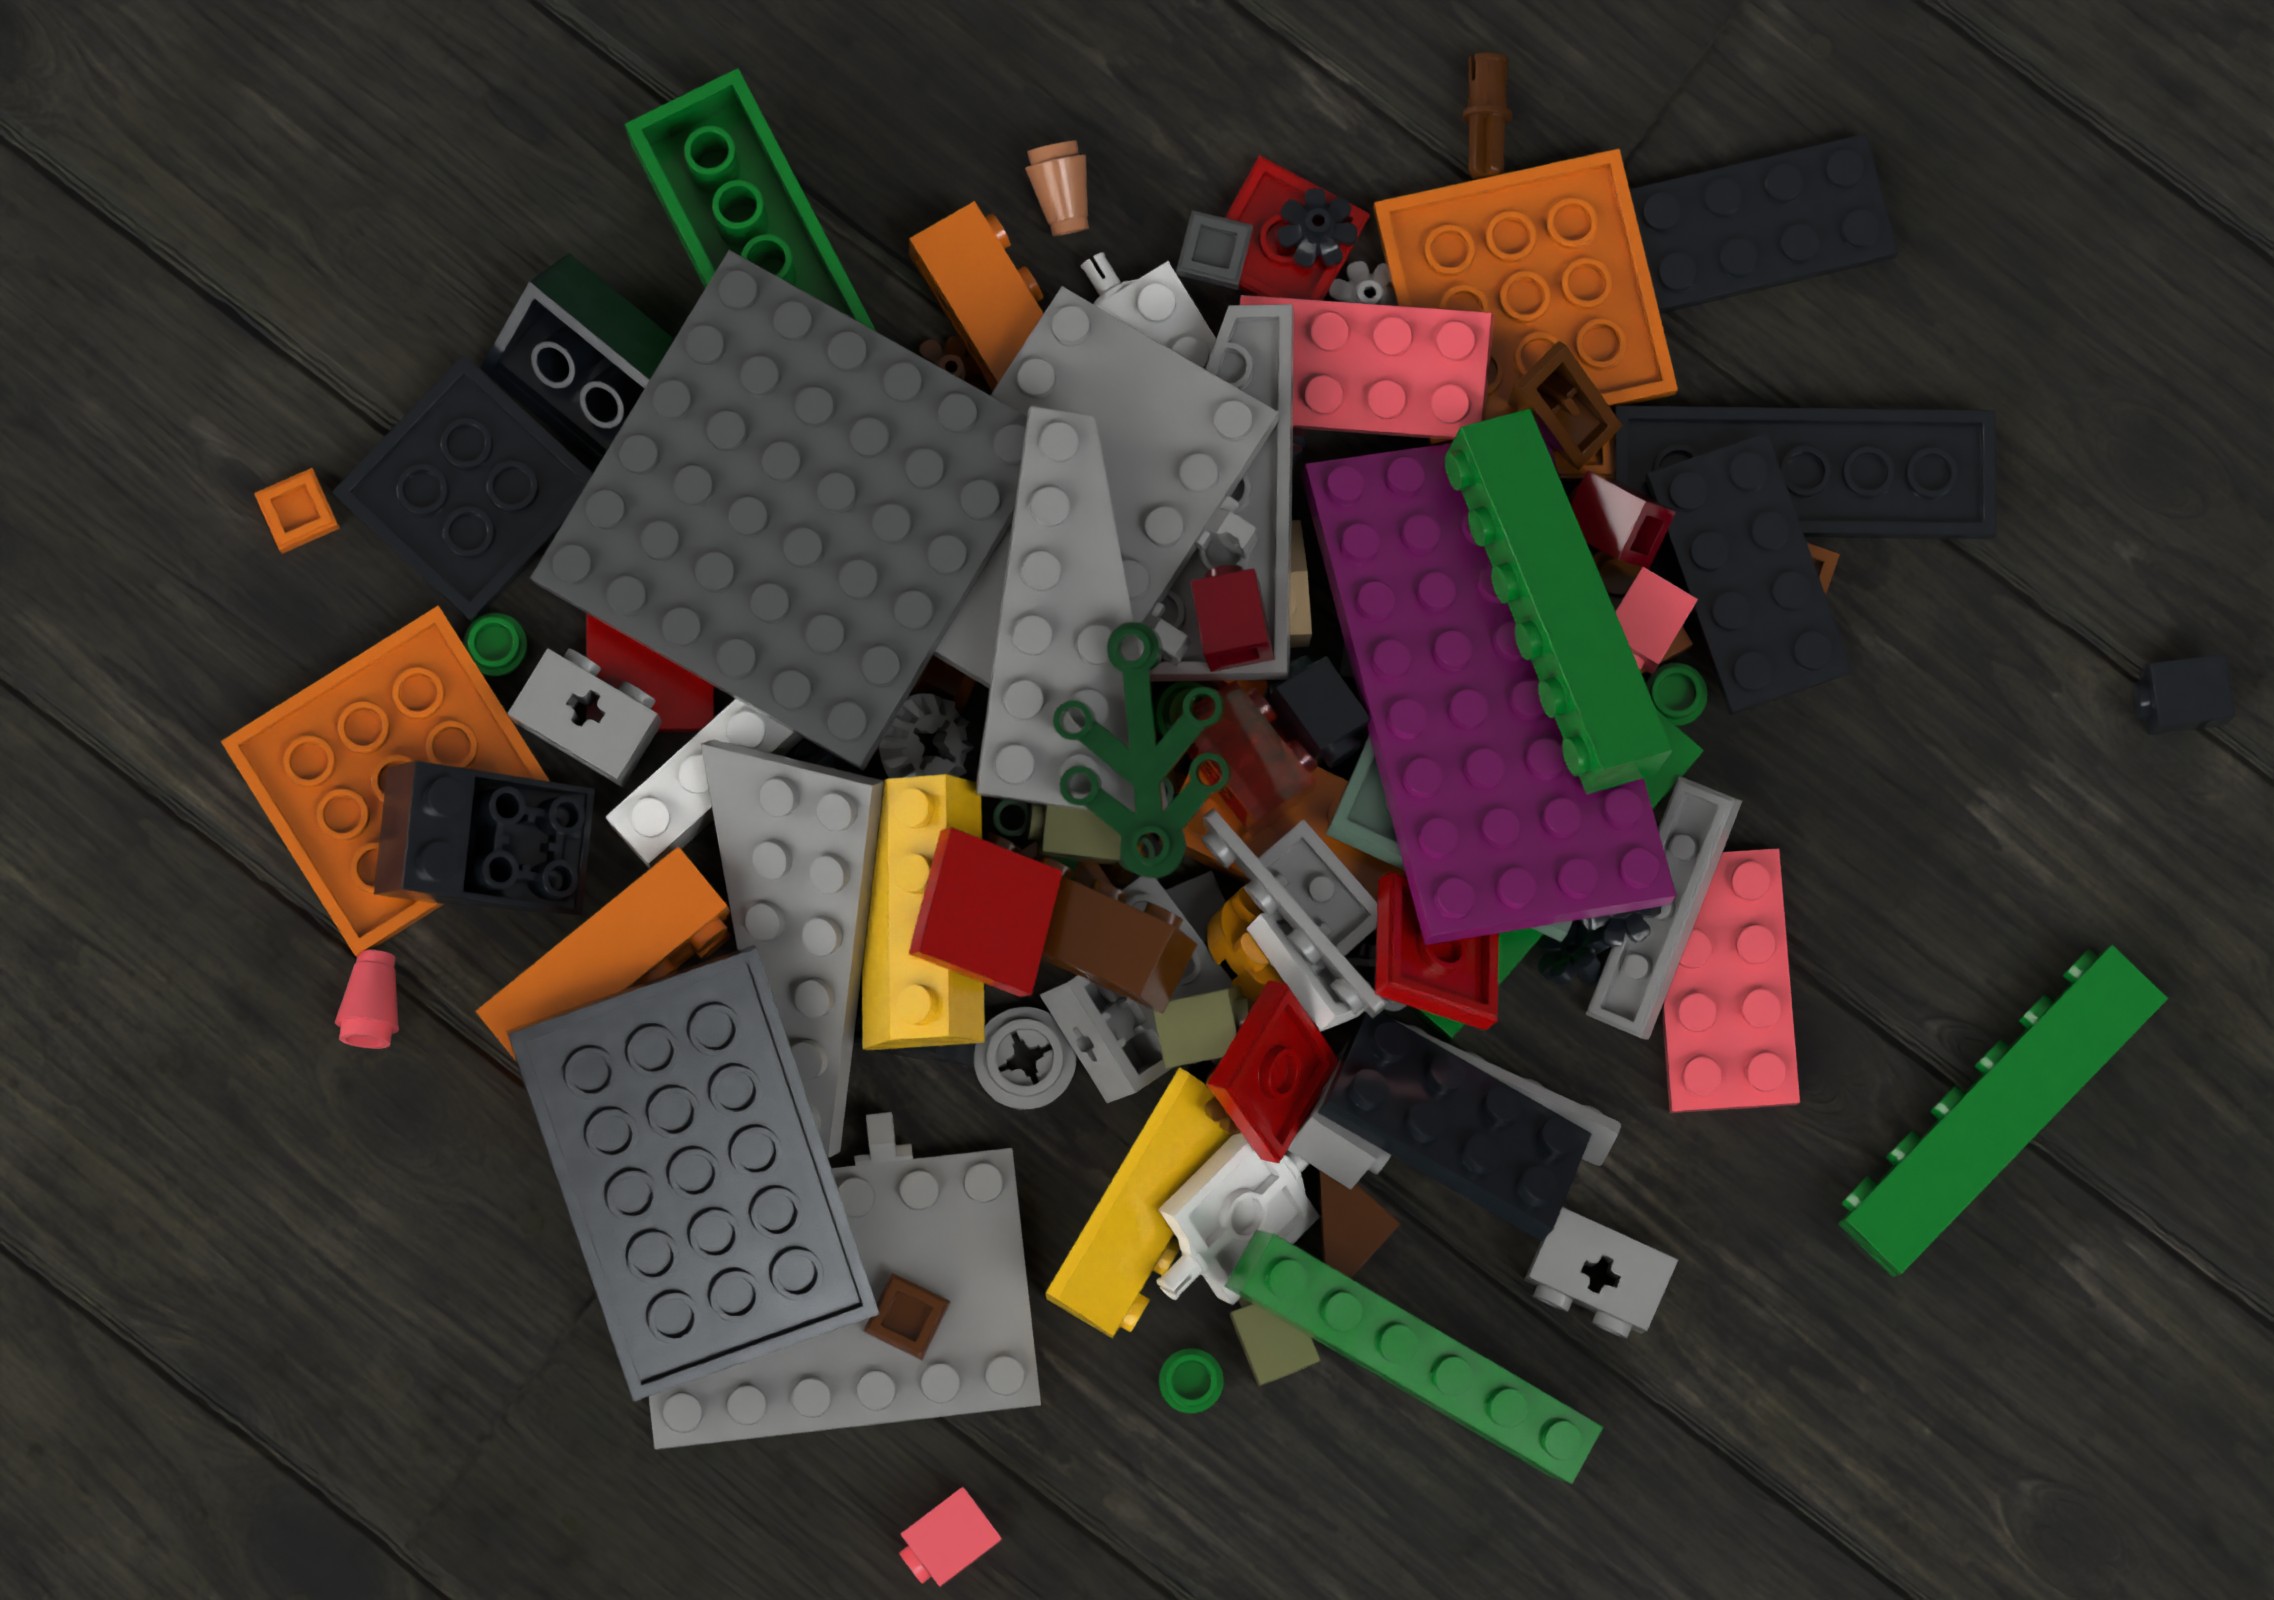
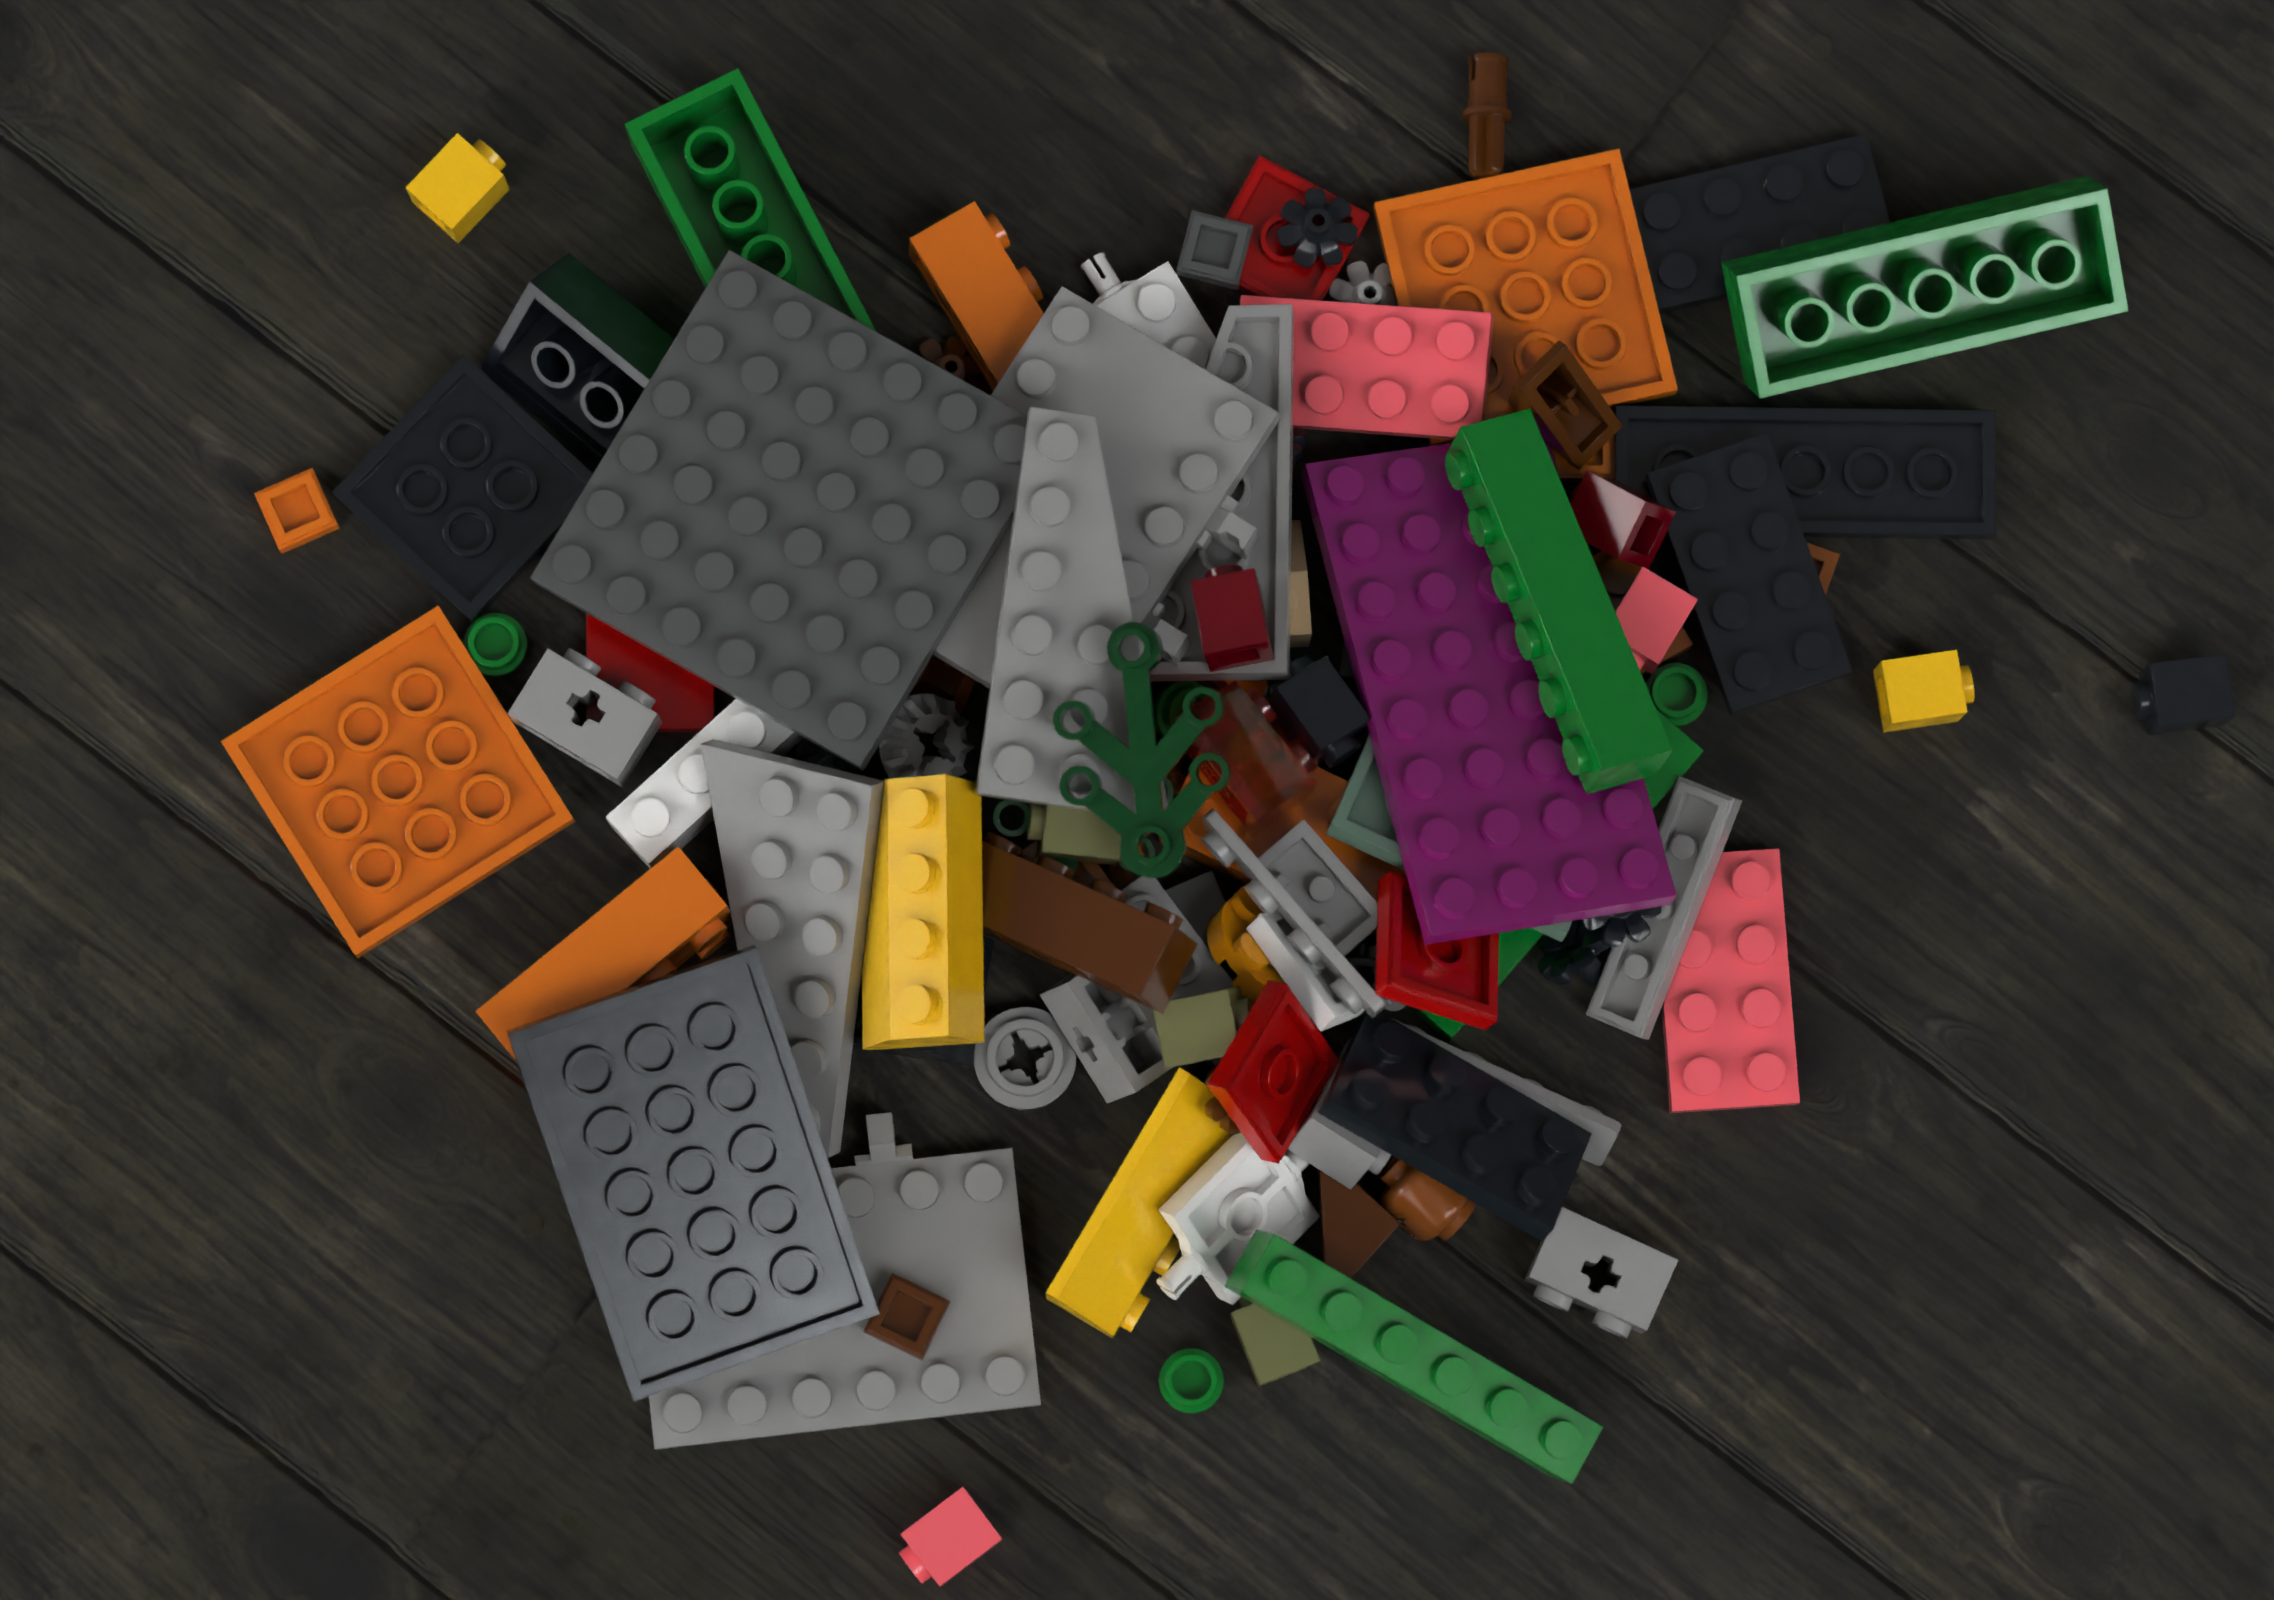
coral cone [335,950,399,1049] -> none
black slope [374,761,595,916] -> none
red tile [908,827,1063,997] -> none
nougat cone [1025,140,1089,237] -> none
green brick [1838,945,2168,1277] -> none
none -> yellow brick [405,133,510,243]
none -> dark orange head [1379,1157,1476,1242]
none -> green brick [1721,176,2129,399]
none -> yellow brick [1873,650,1974,733]

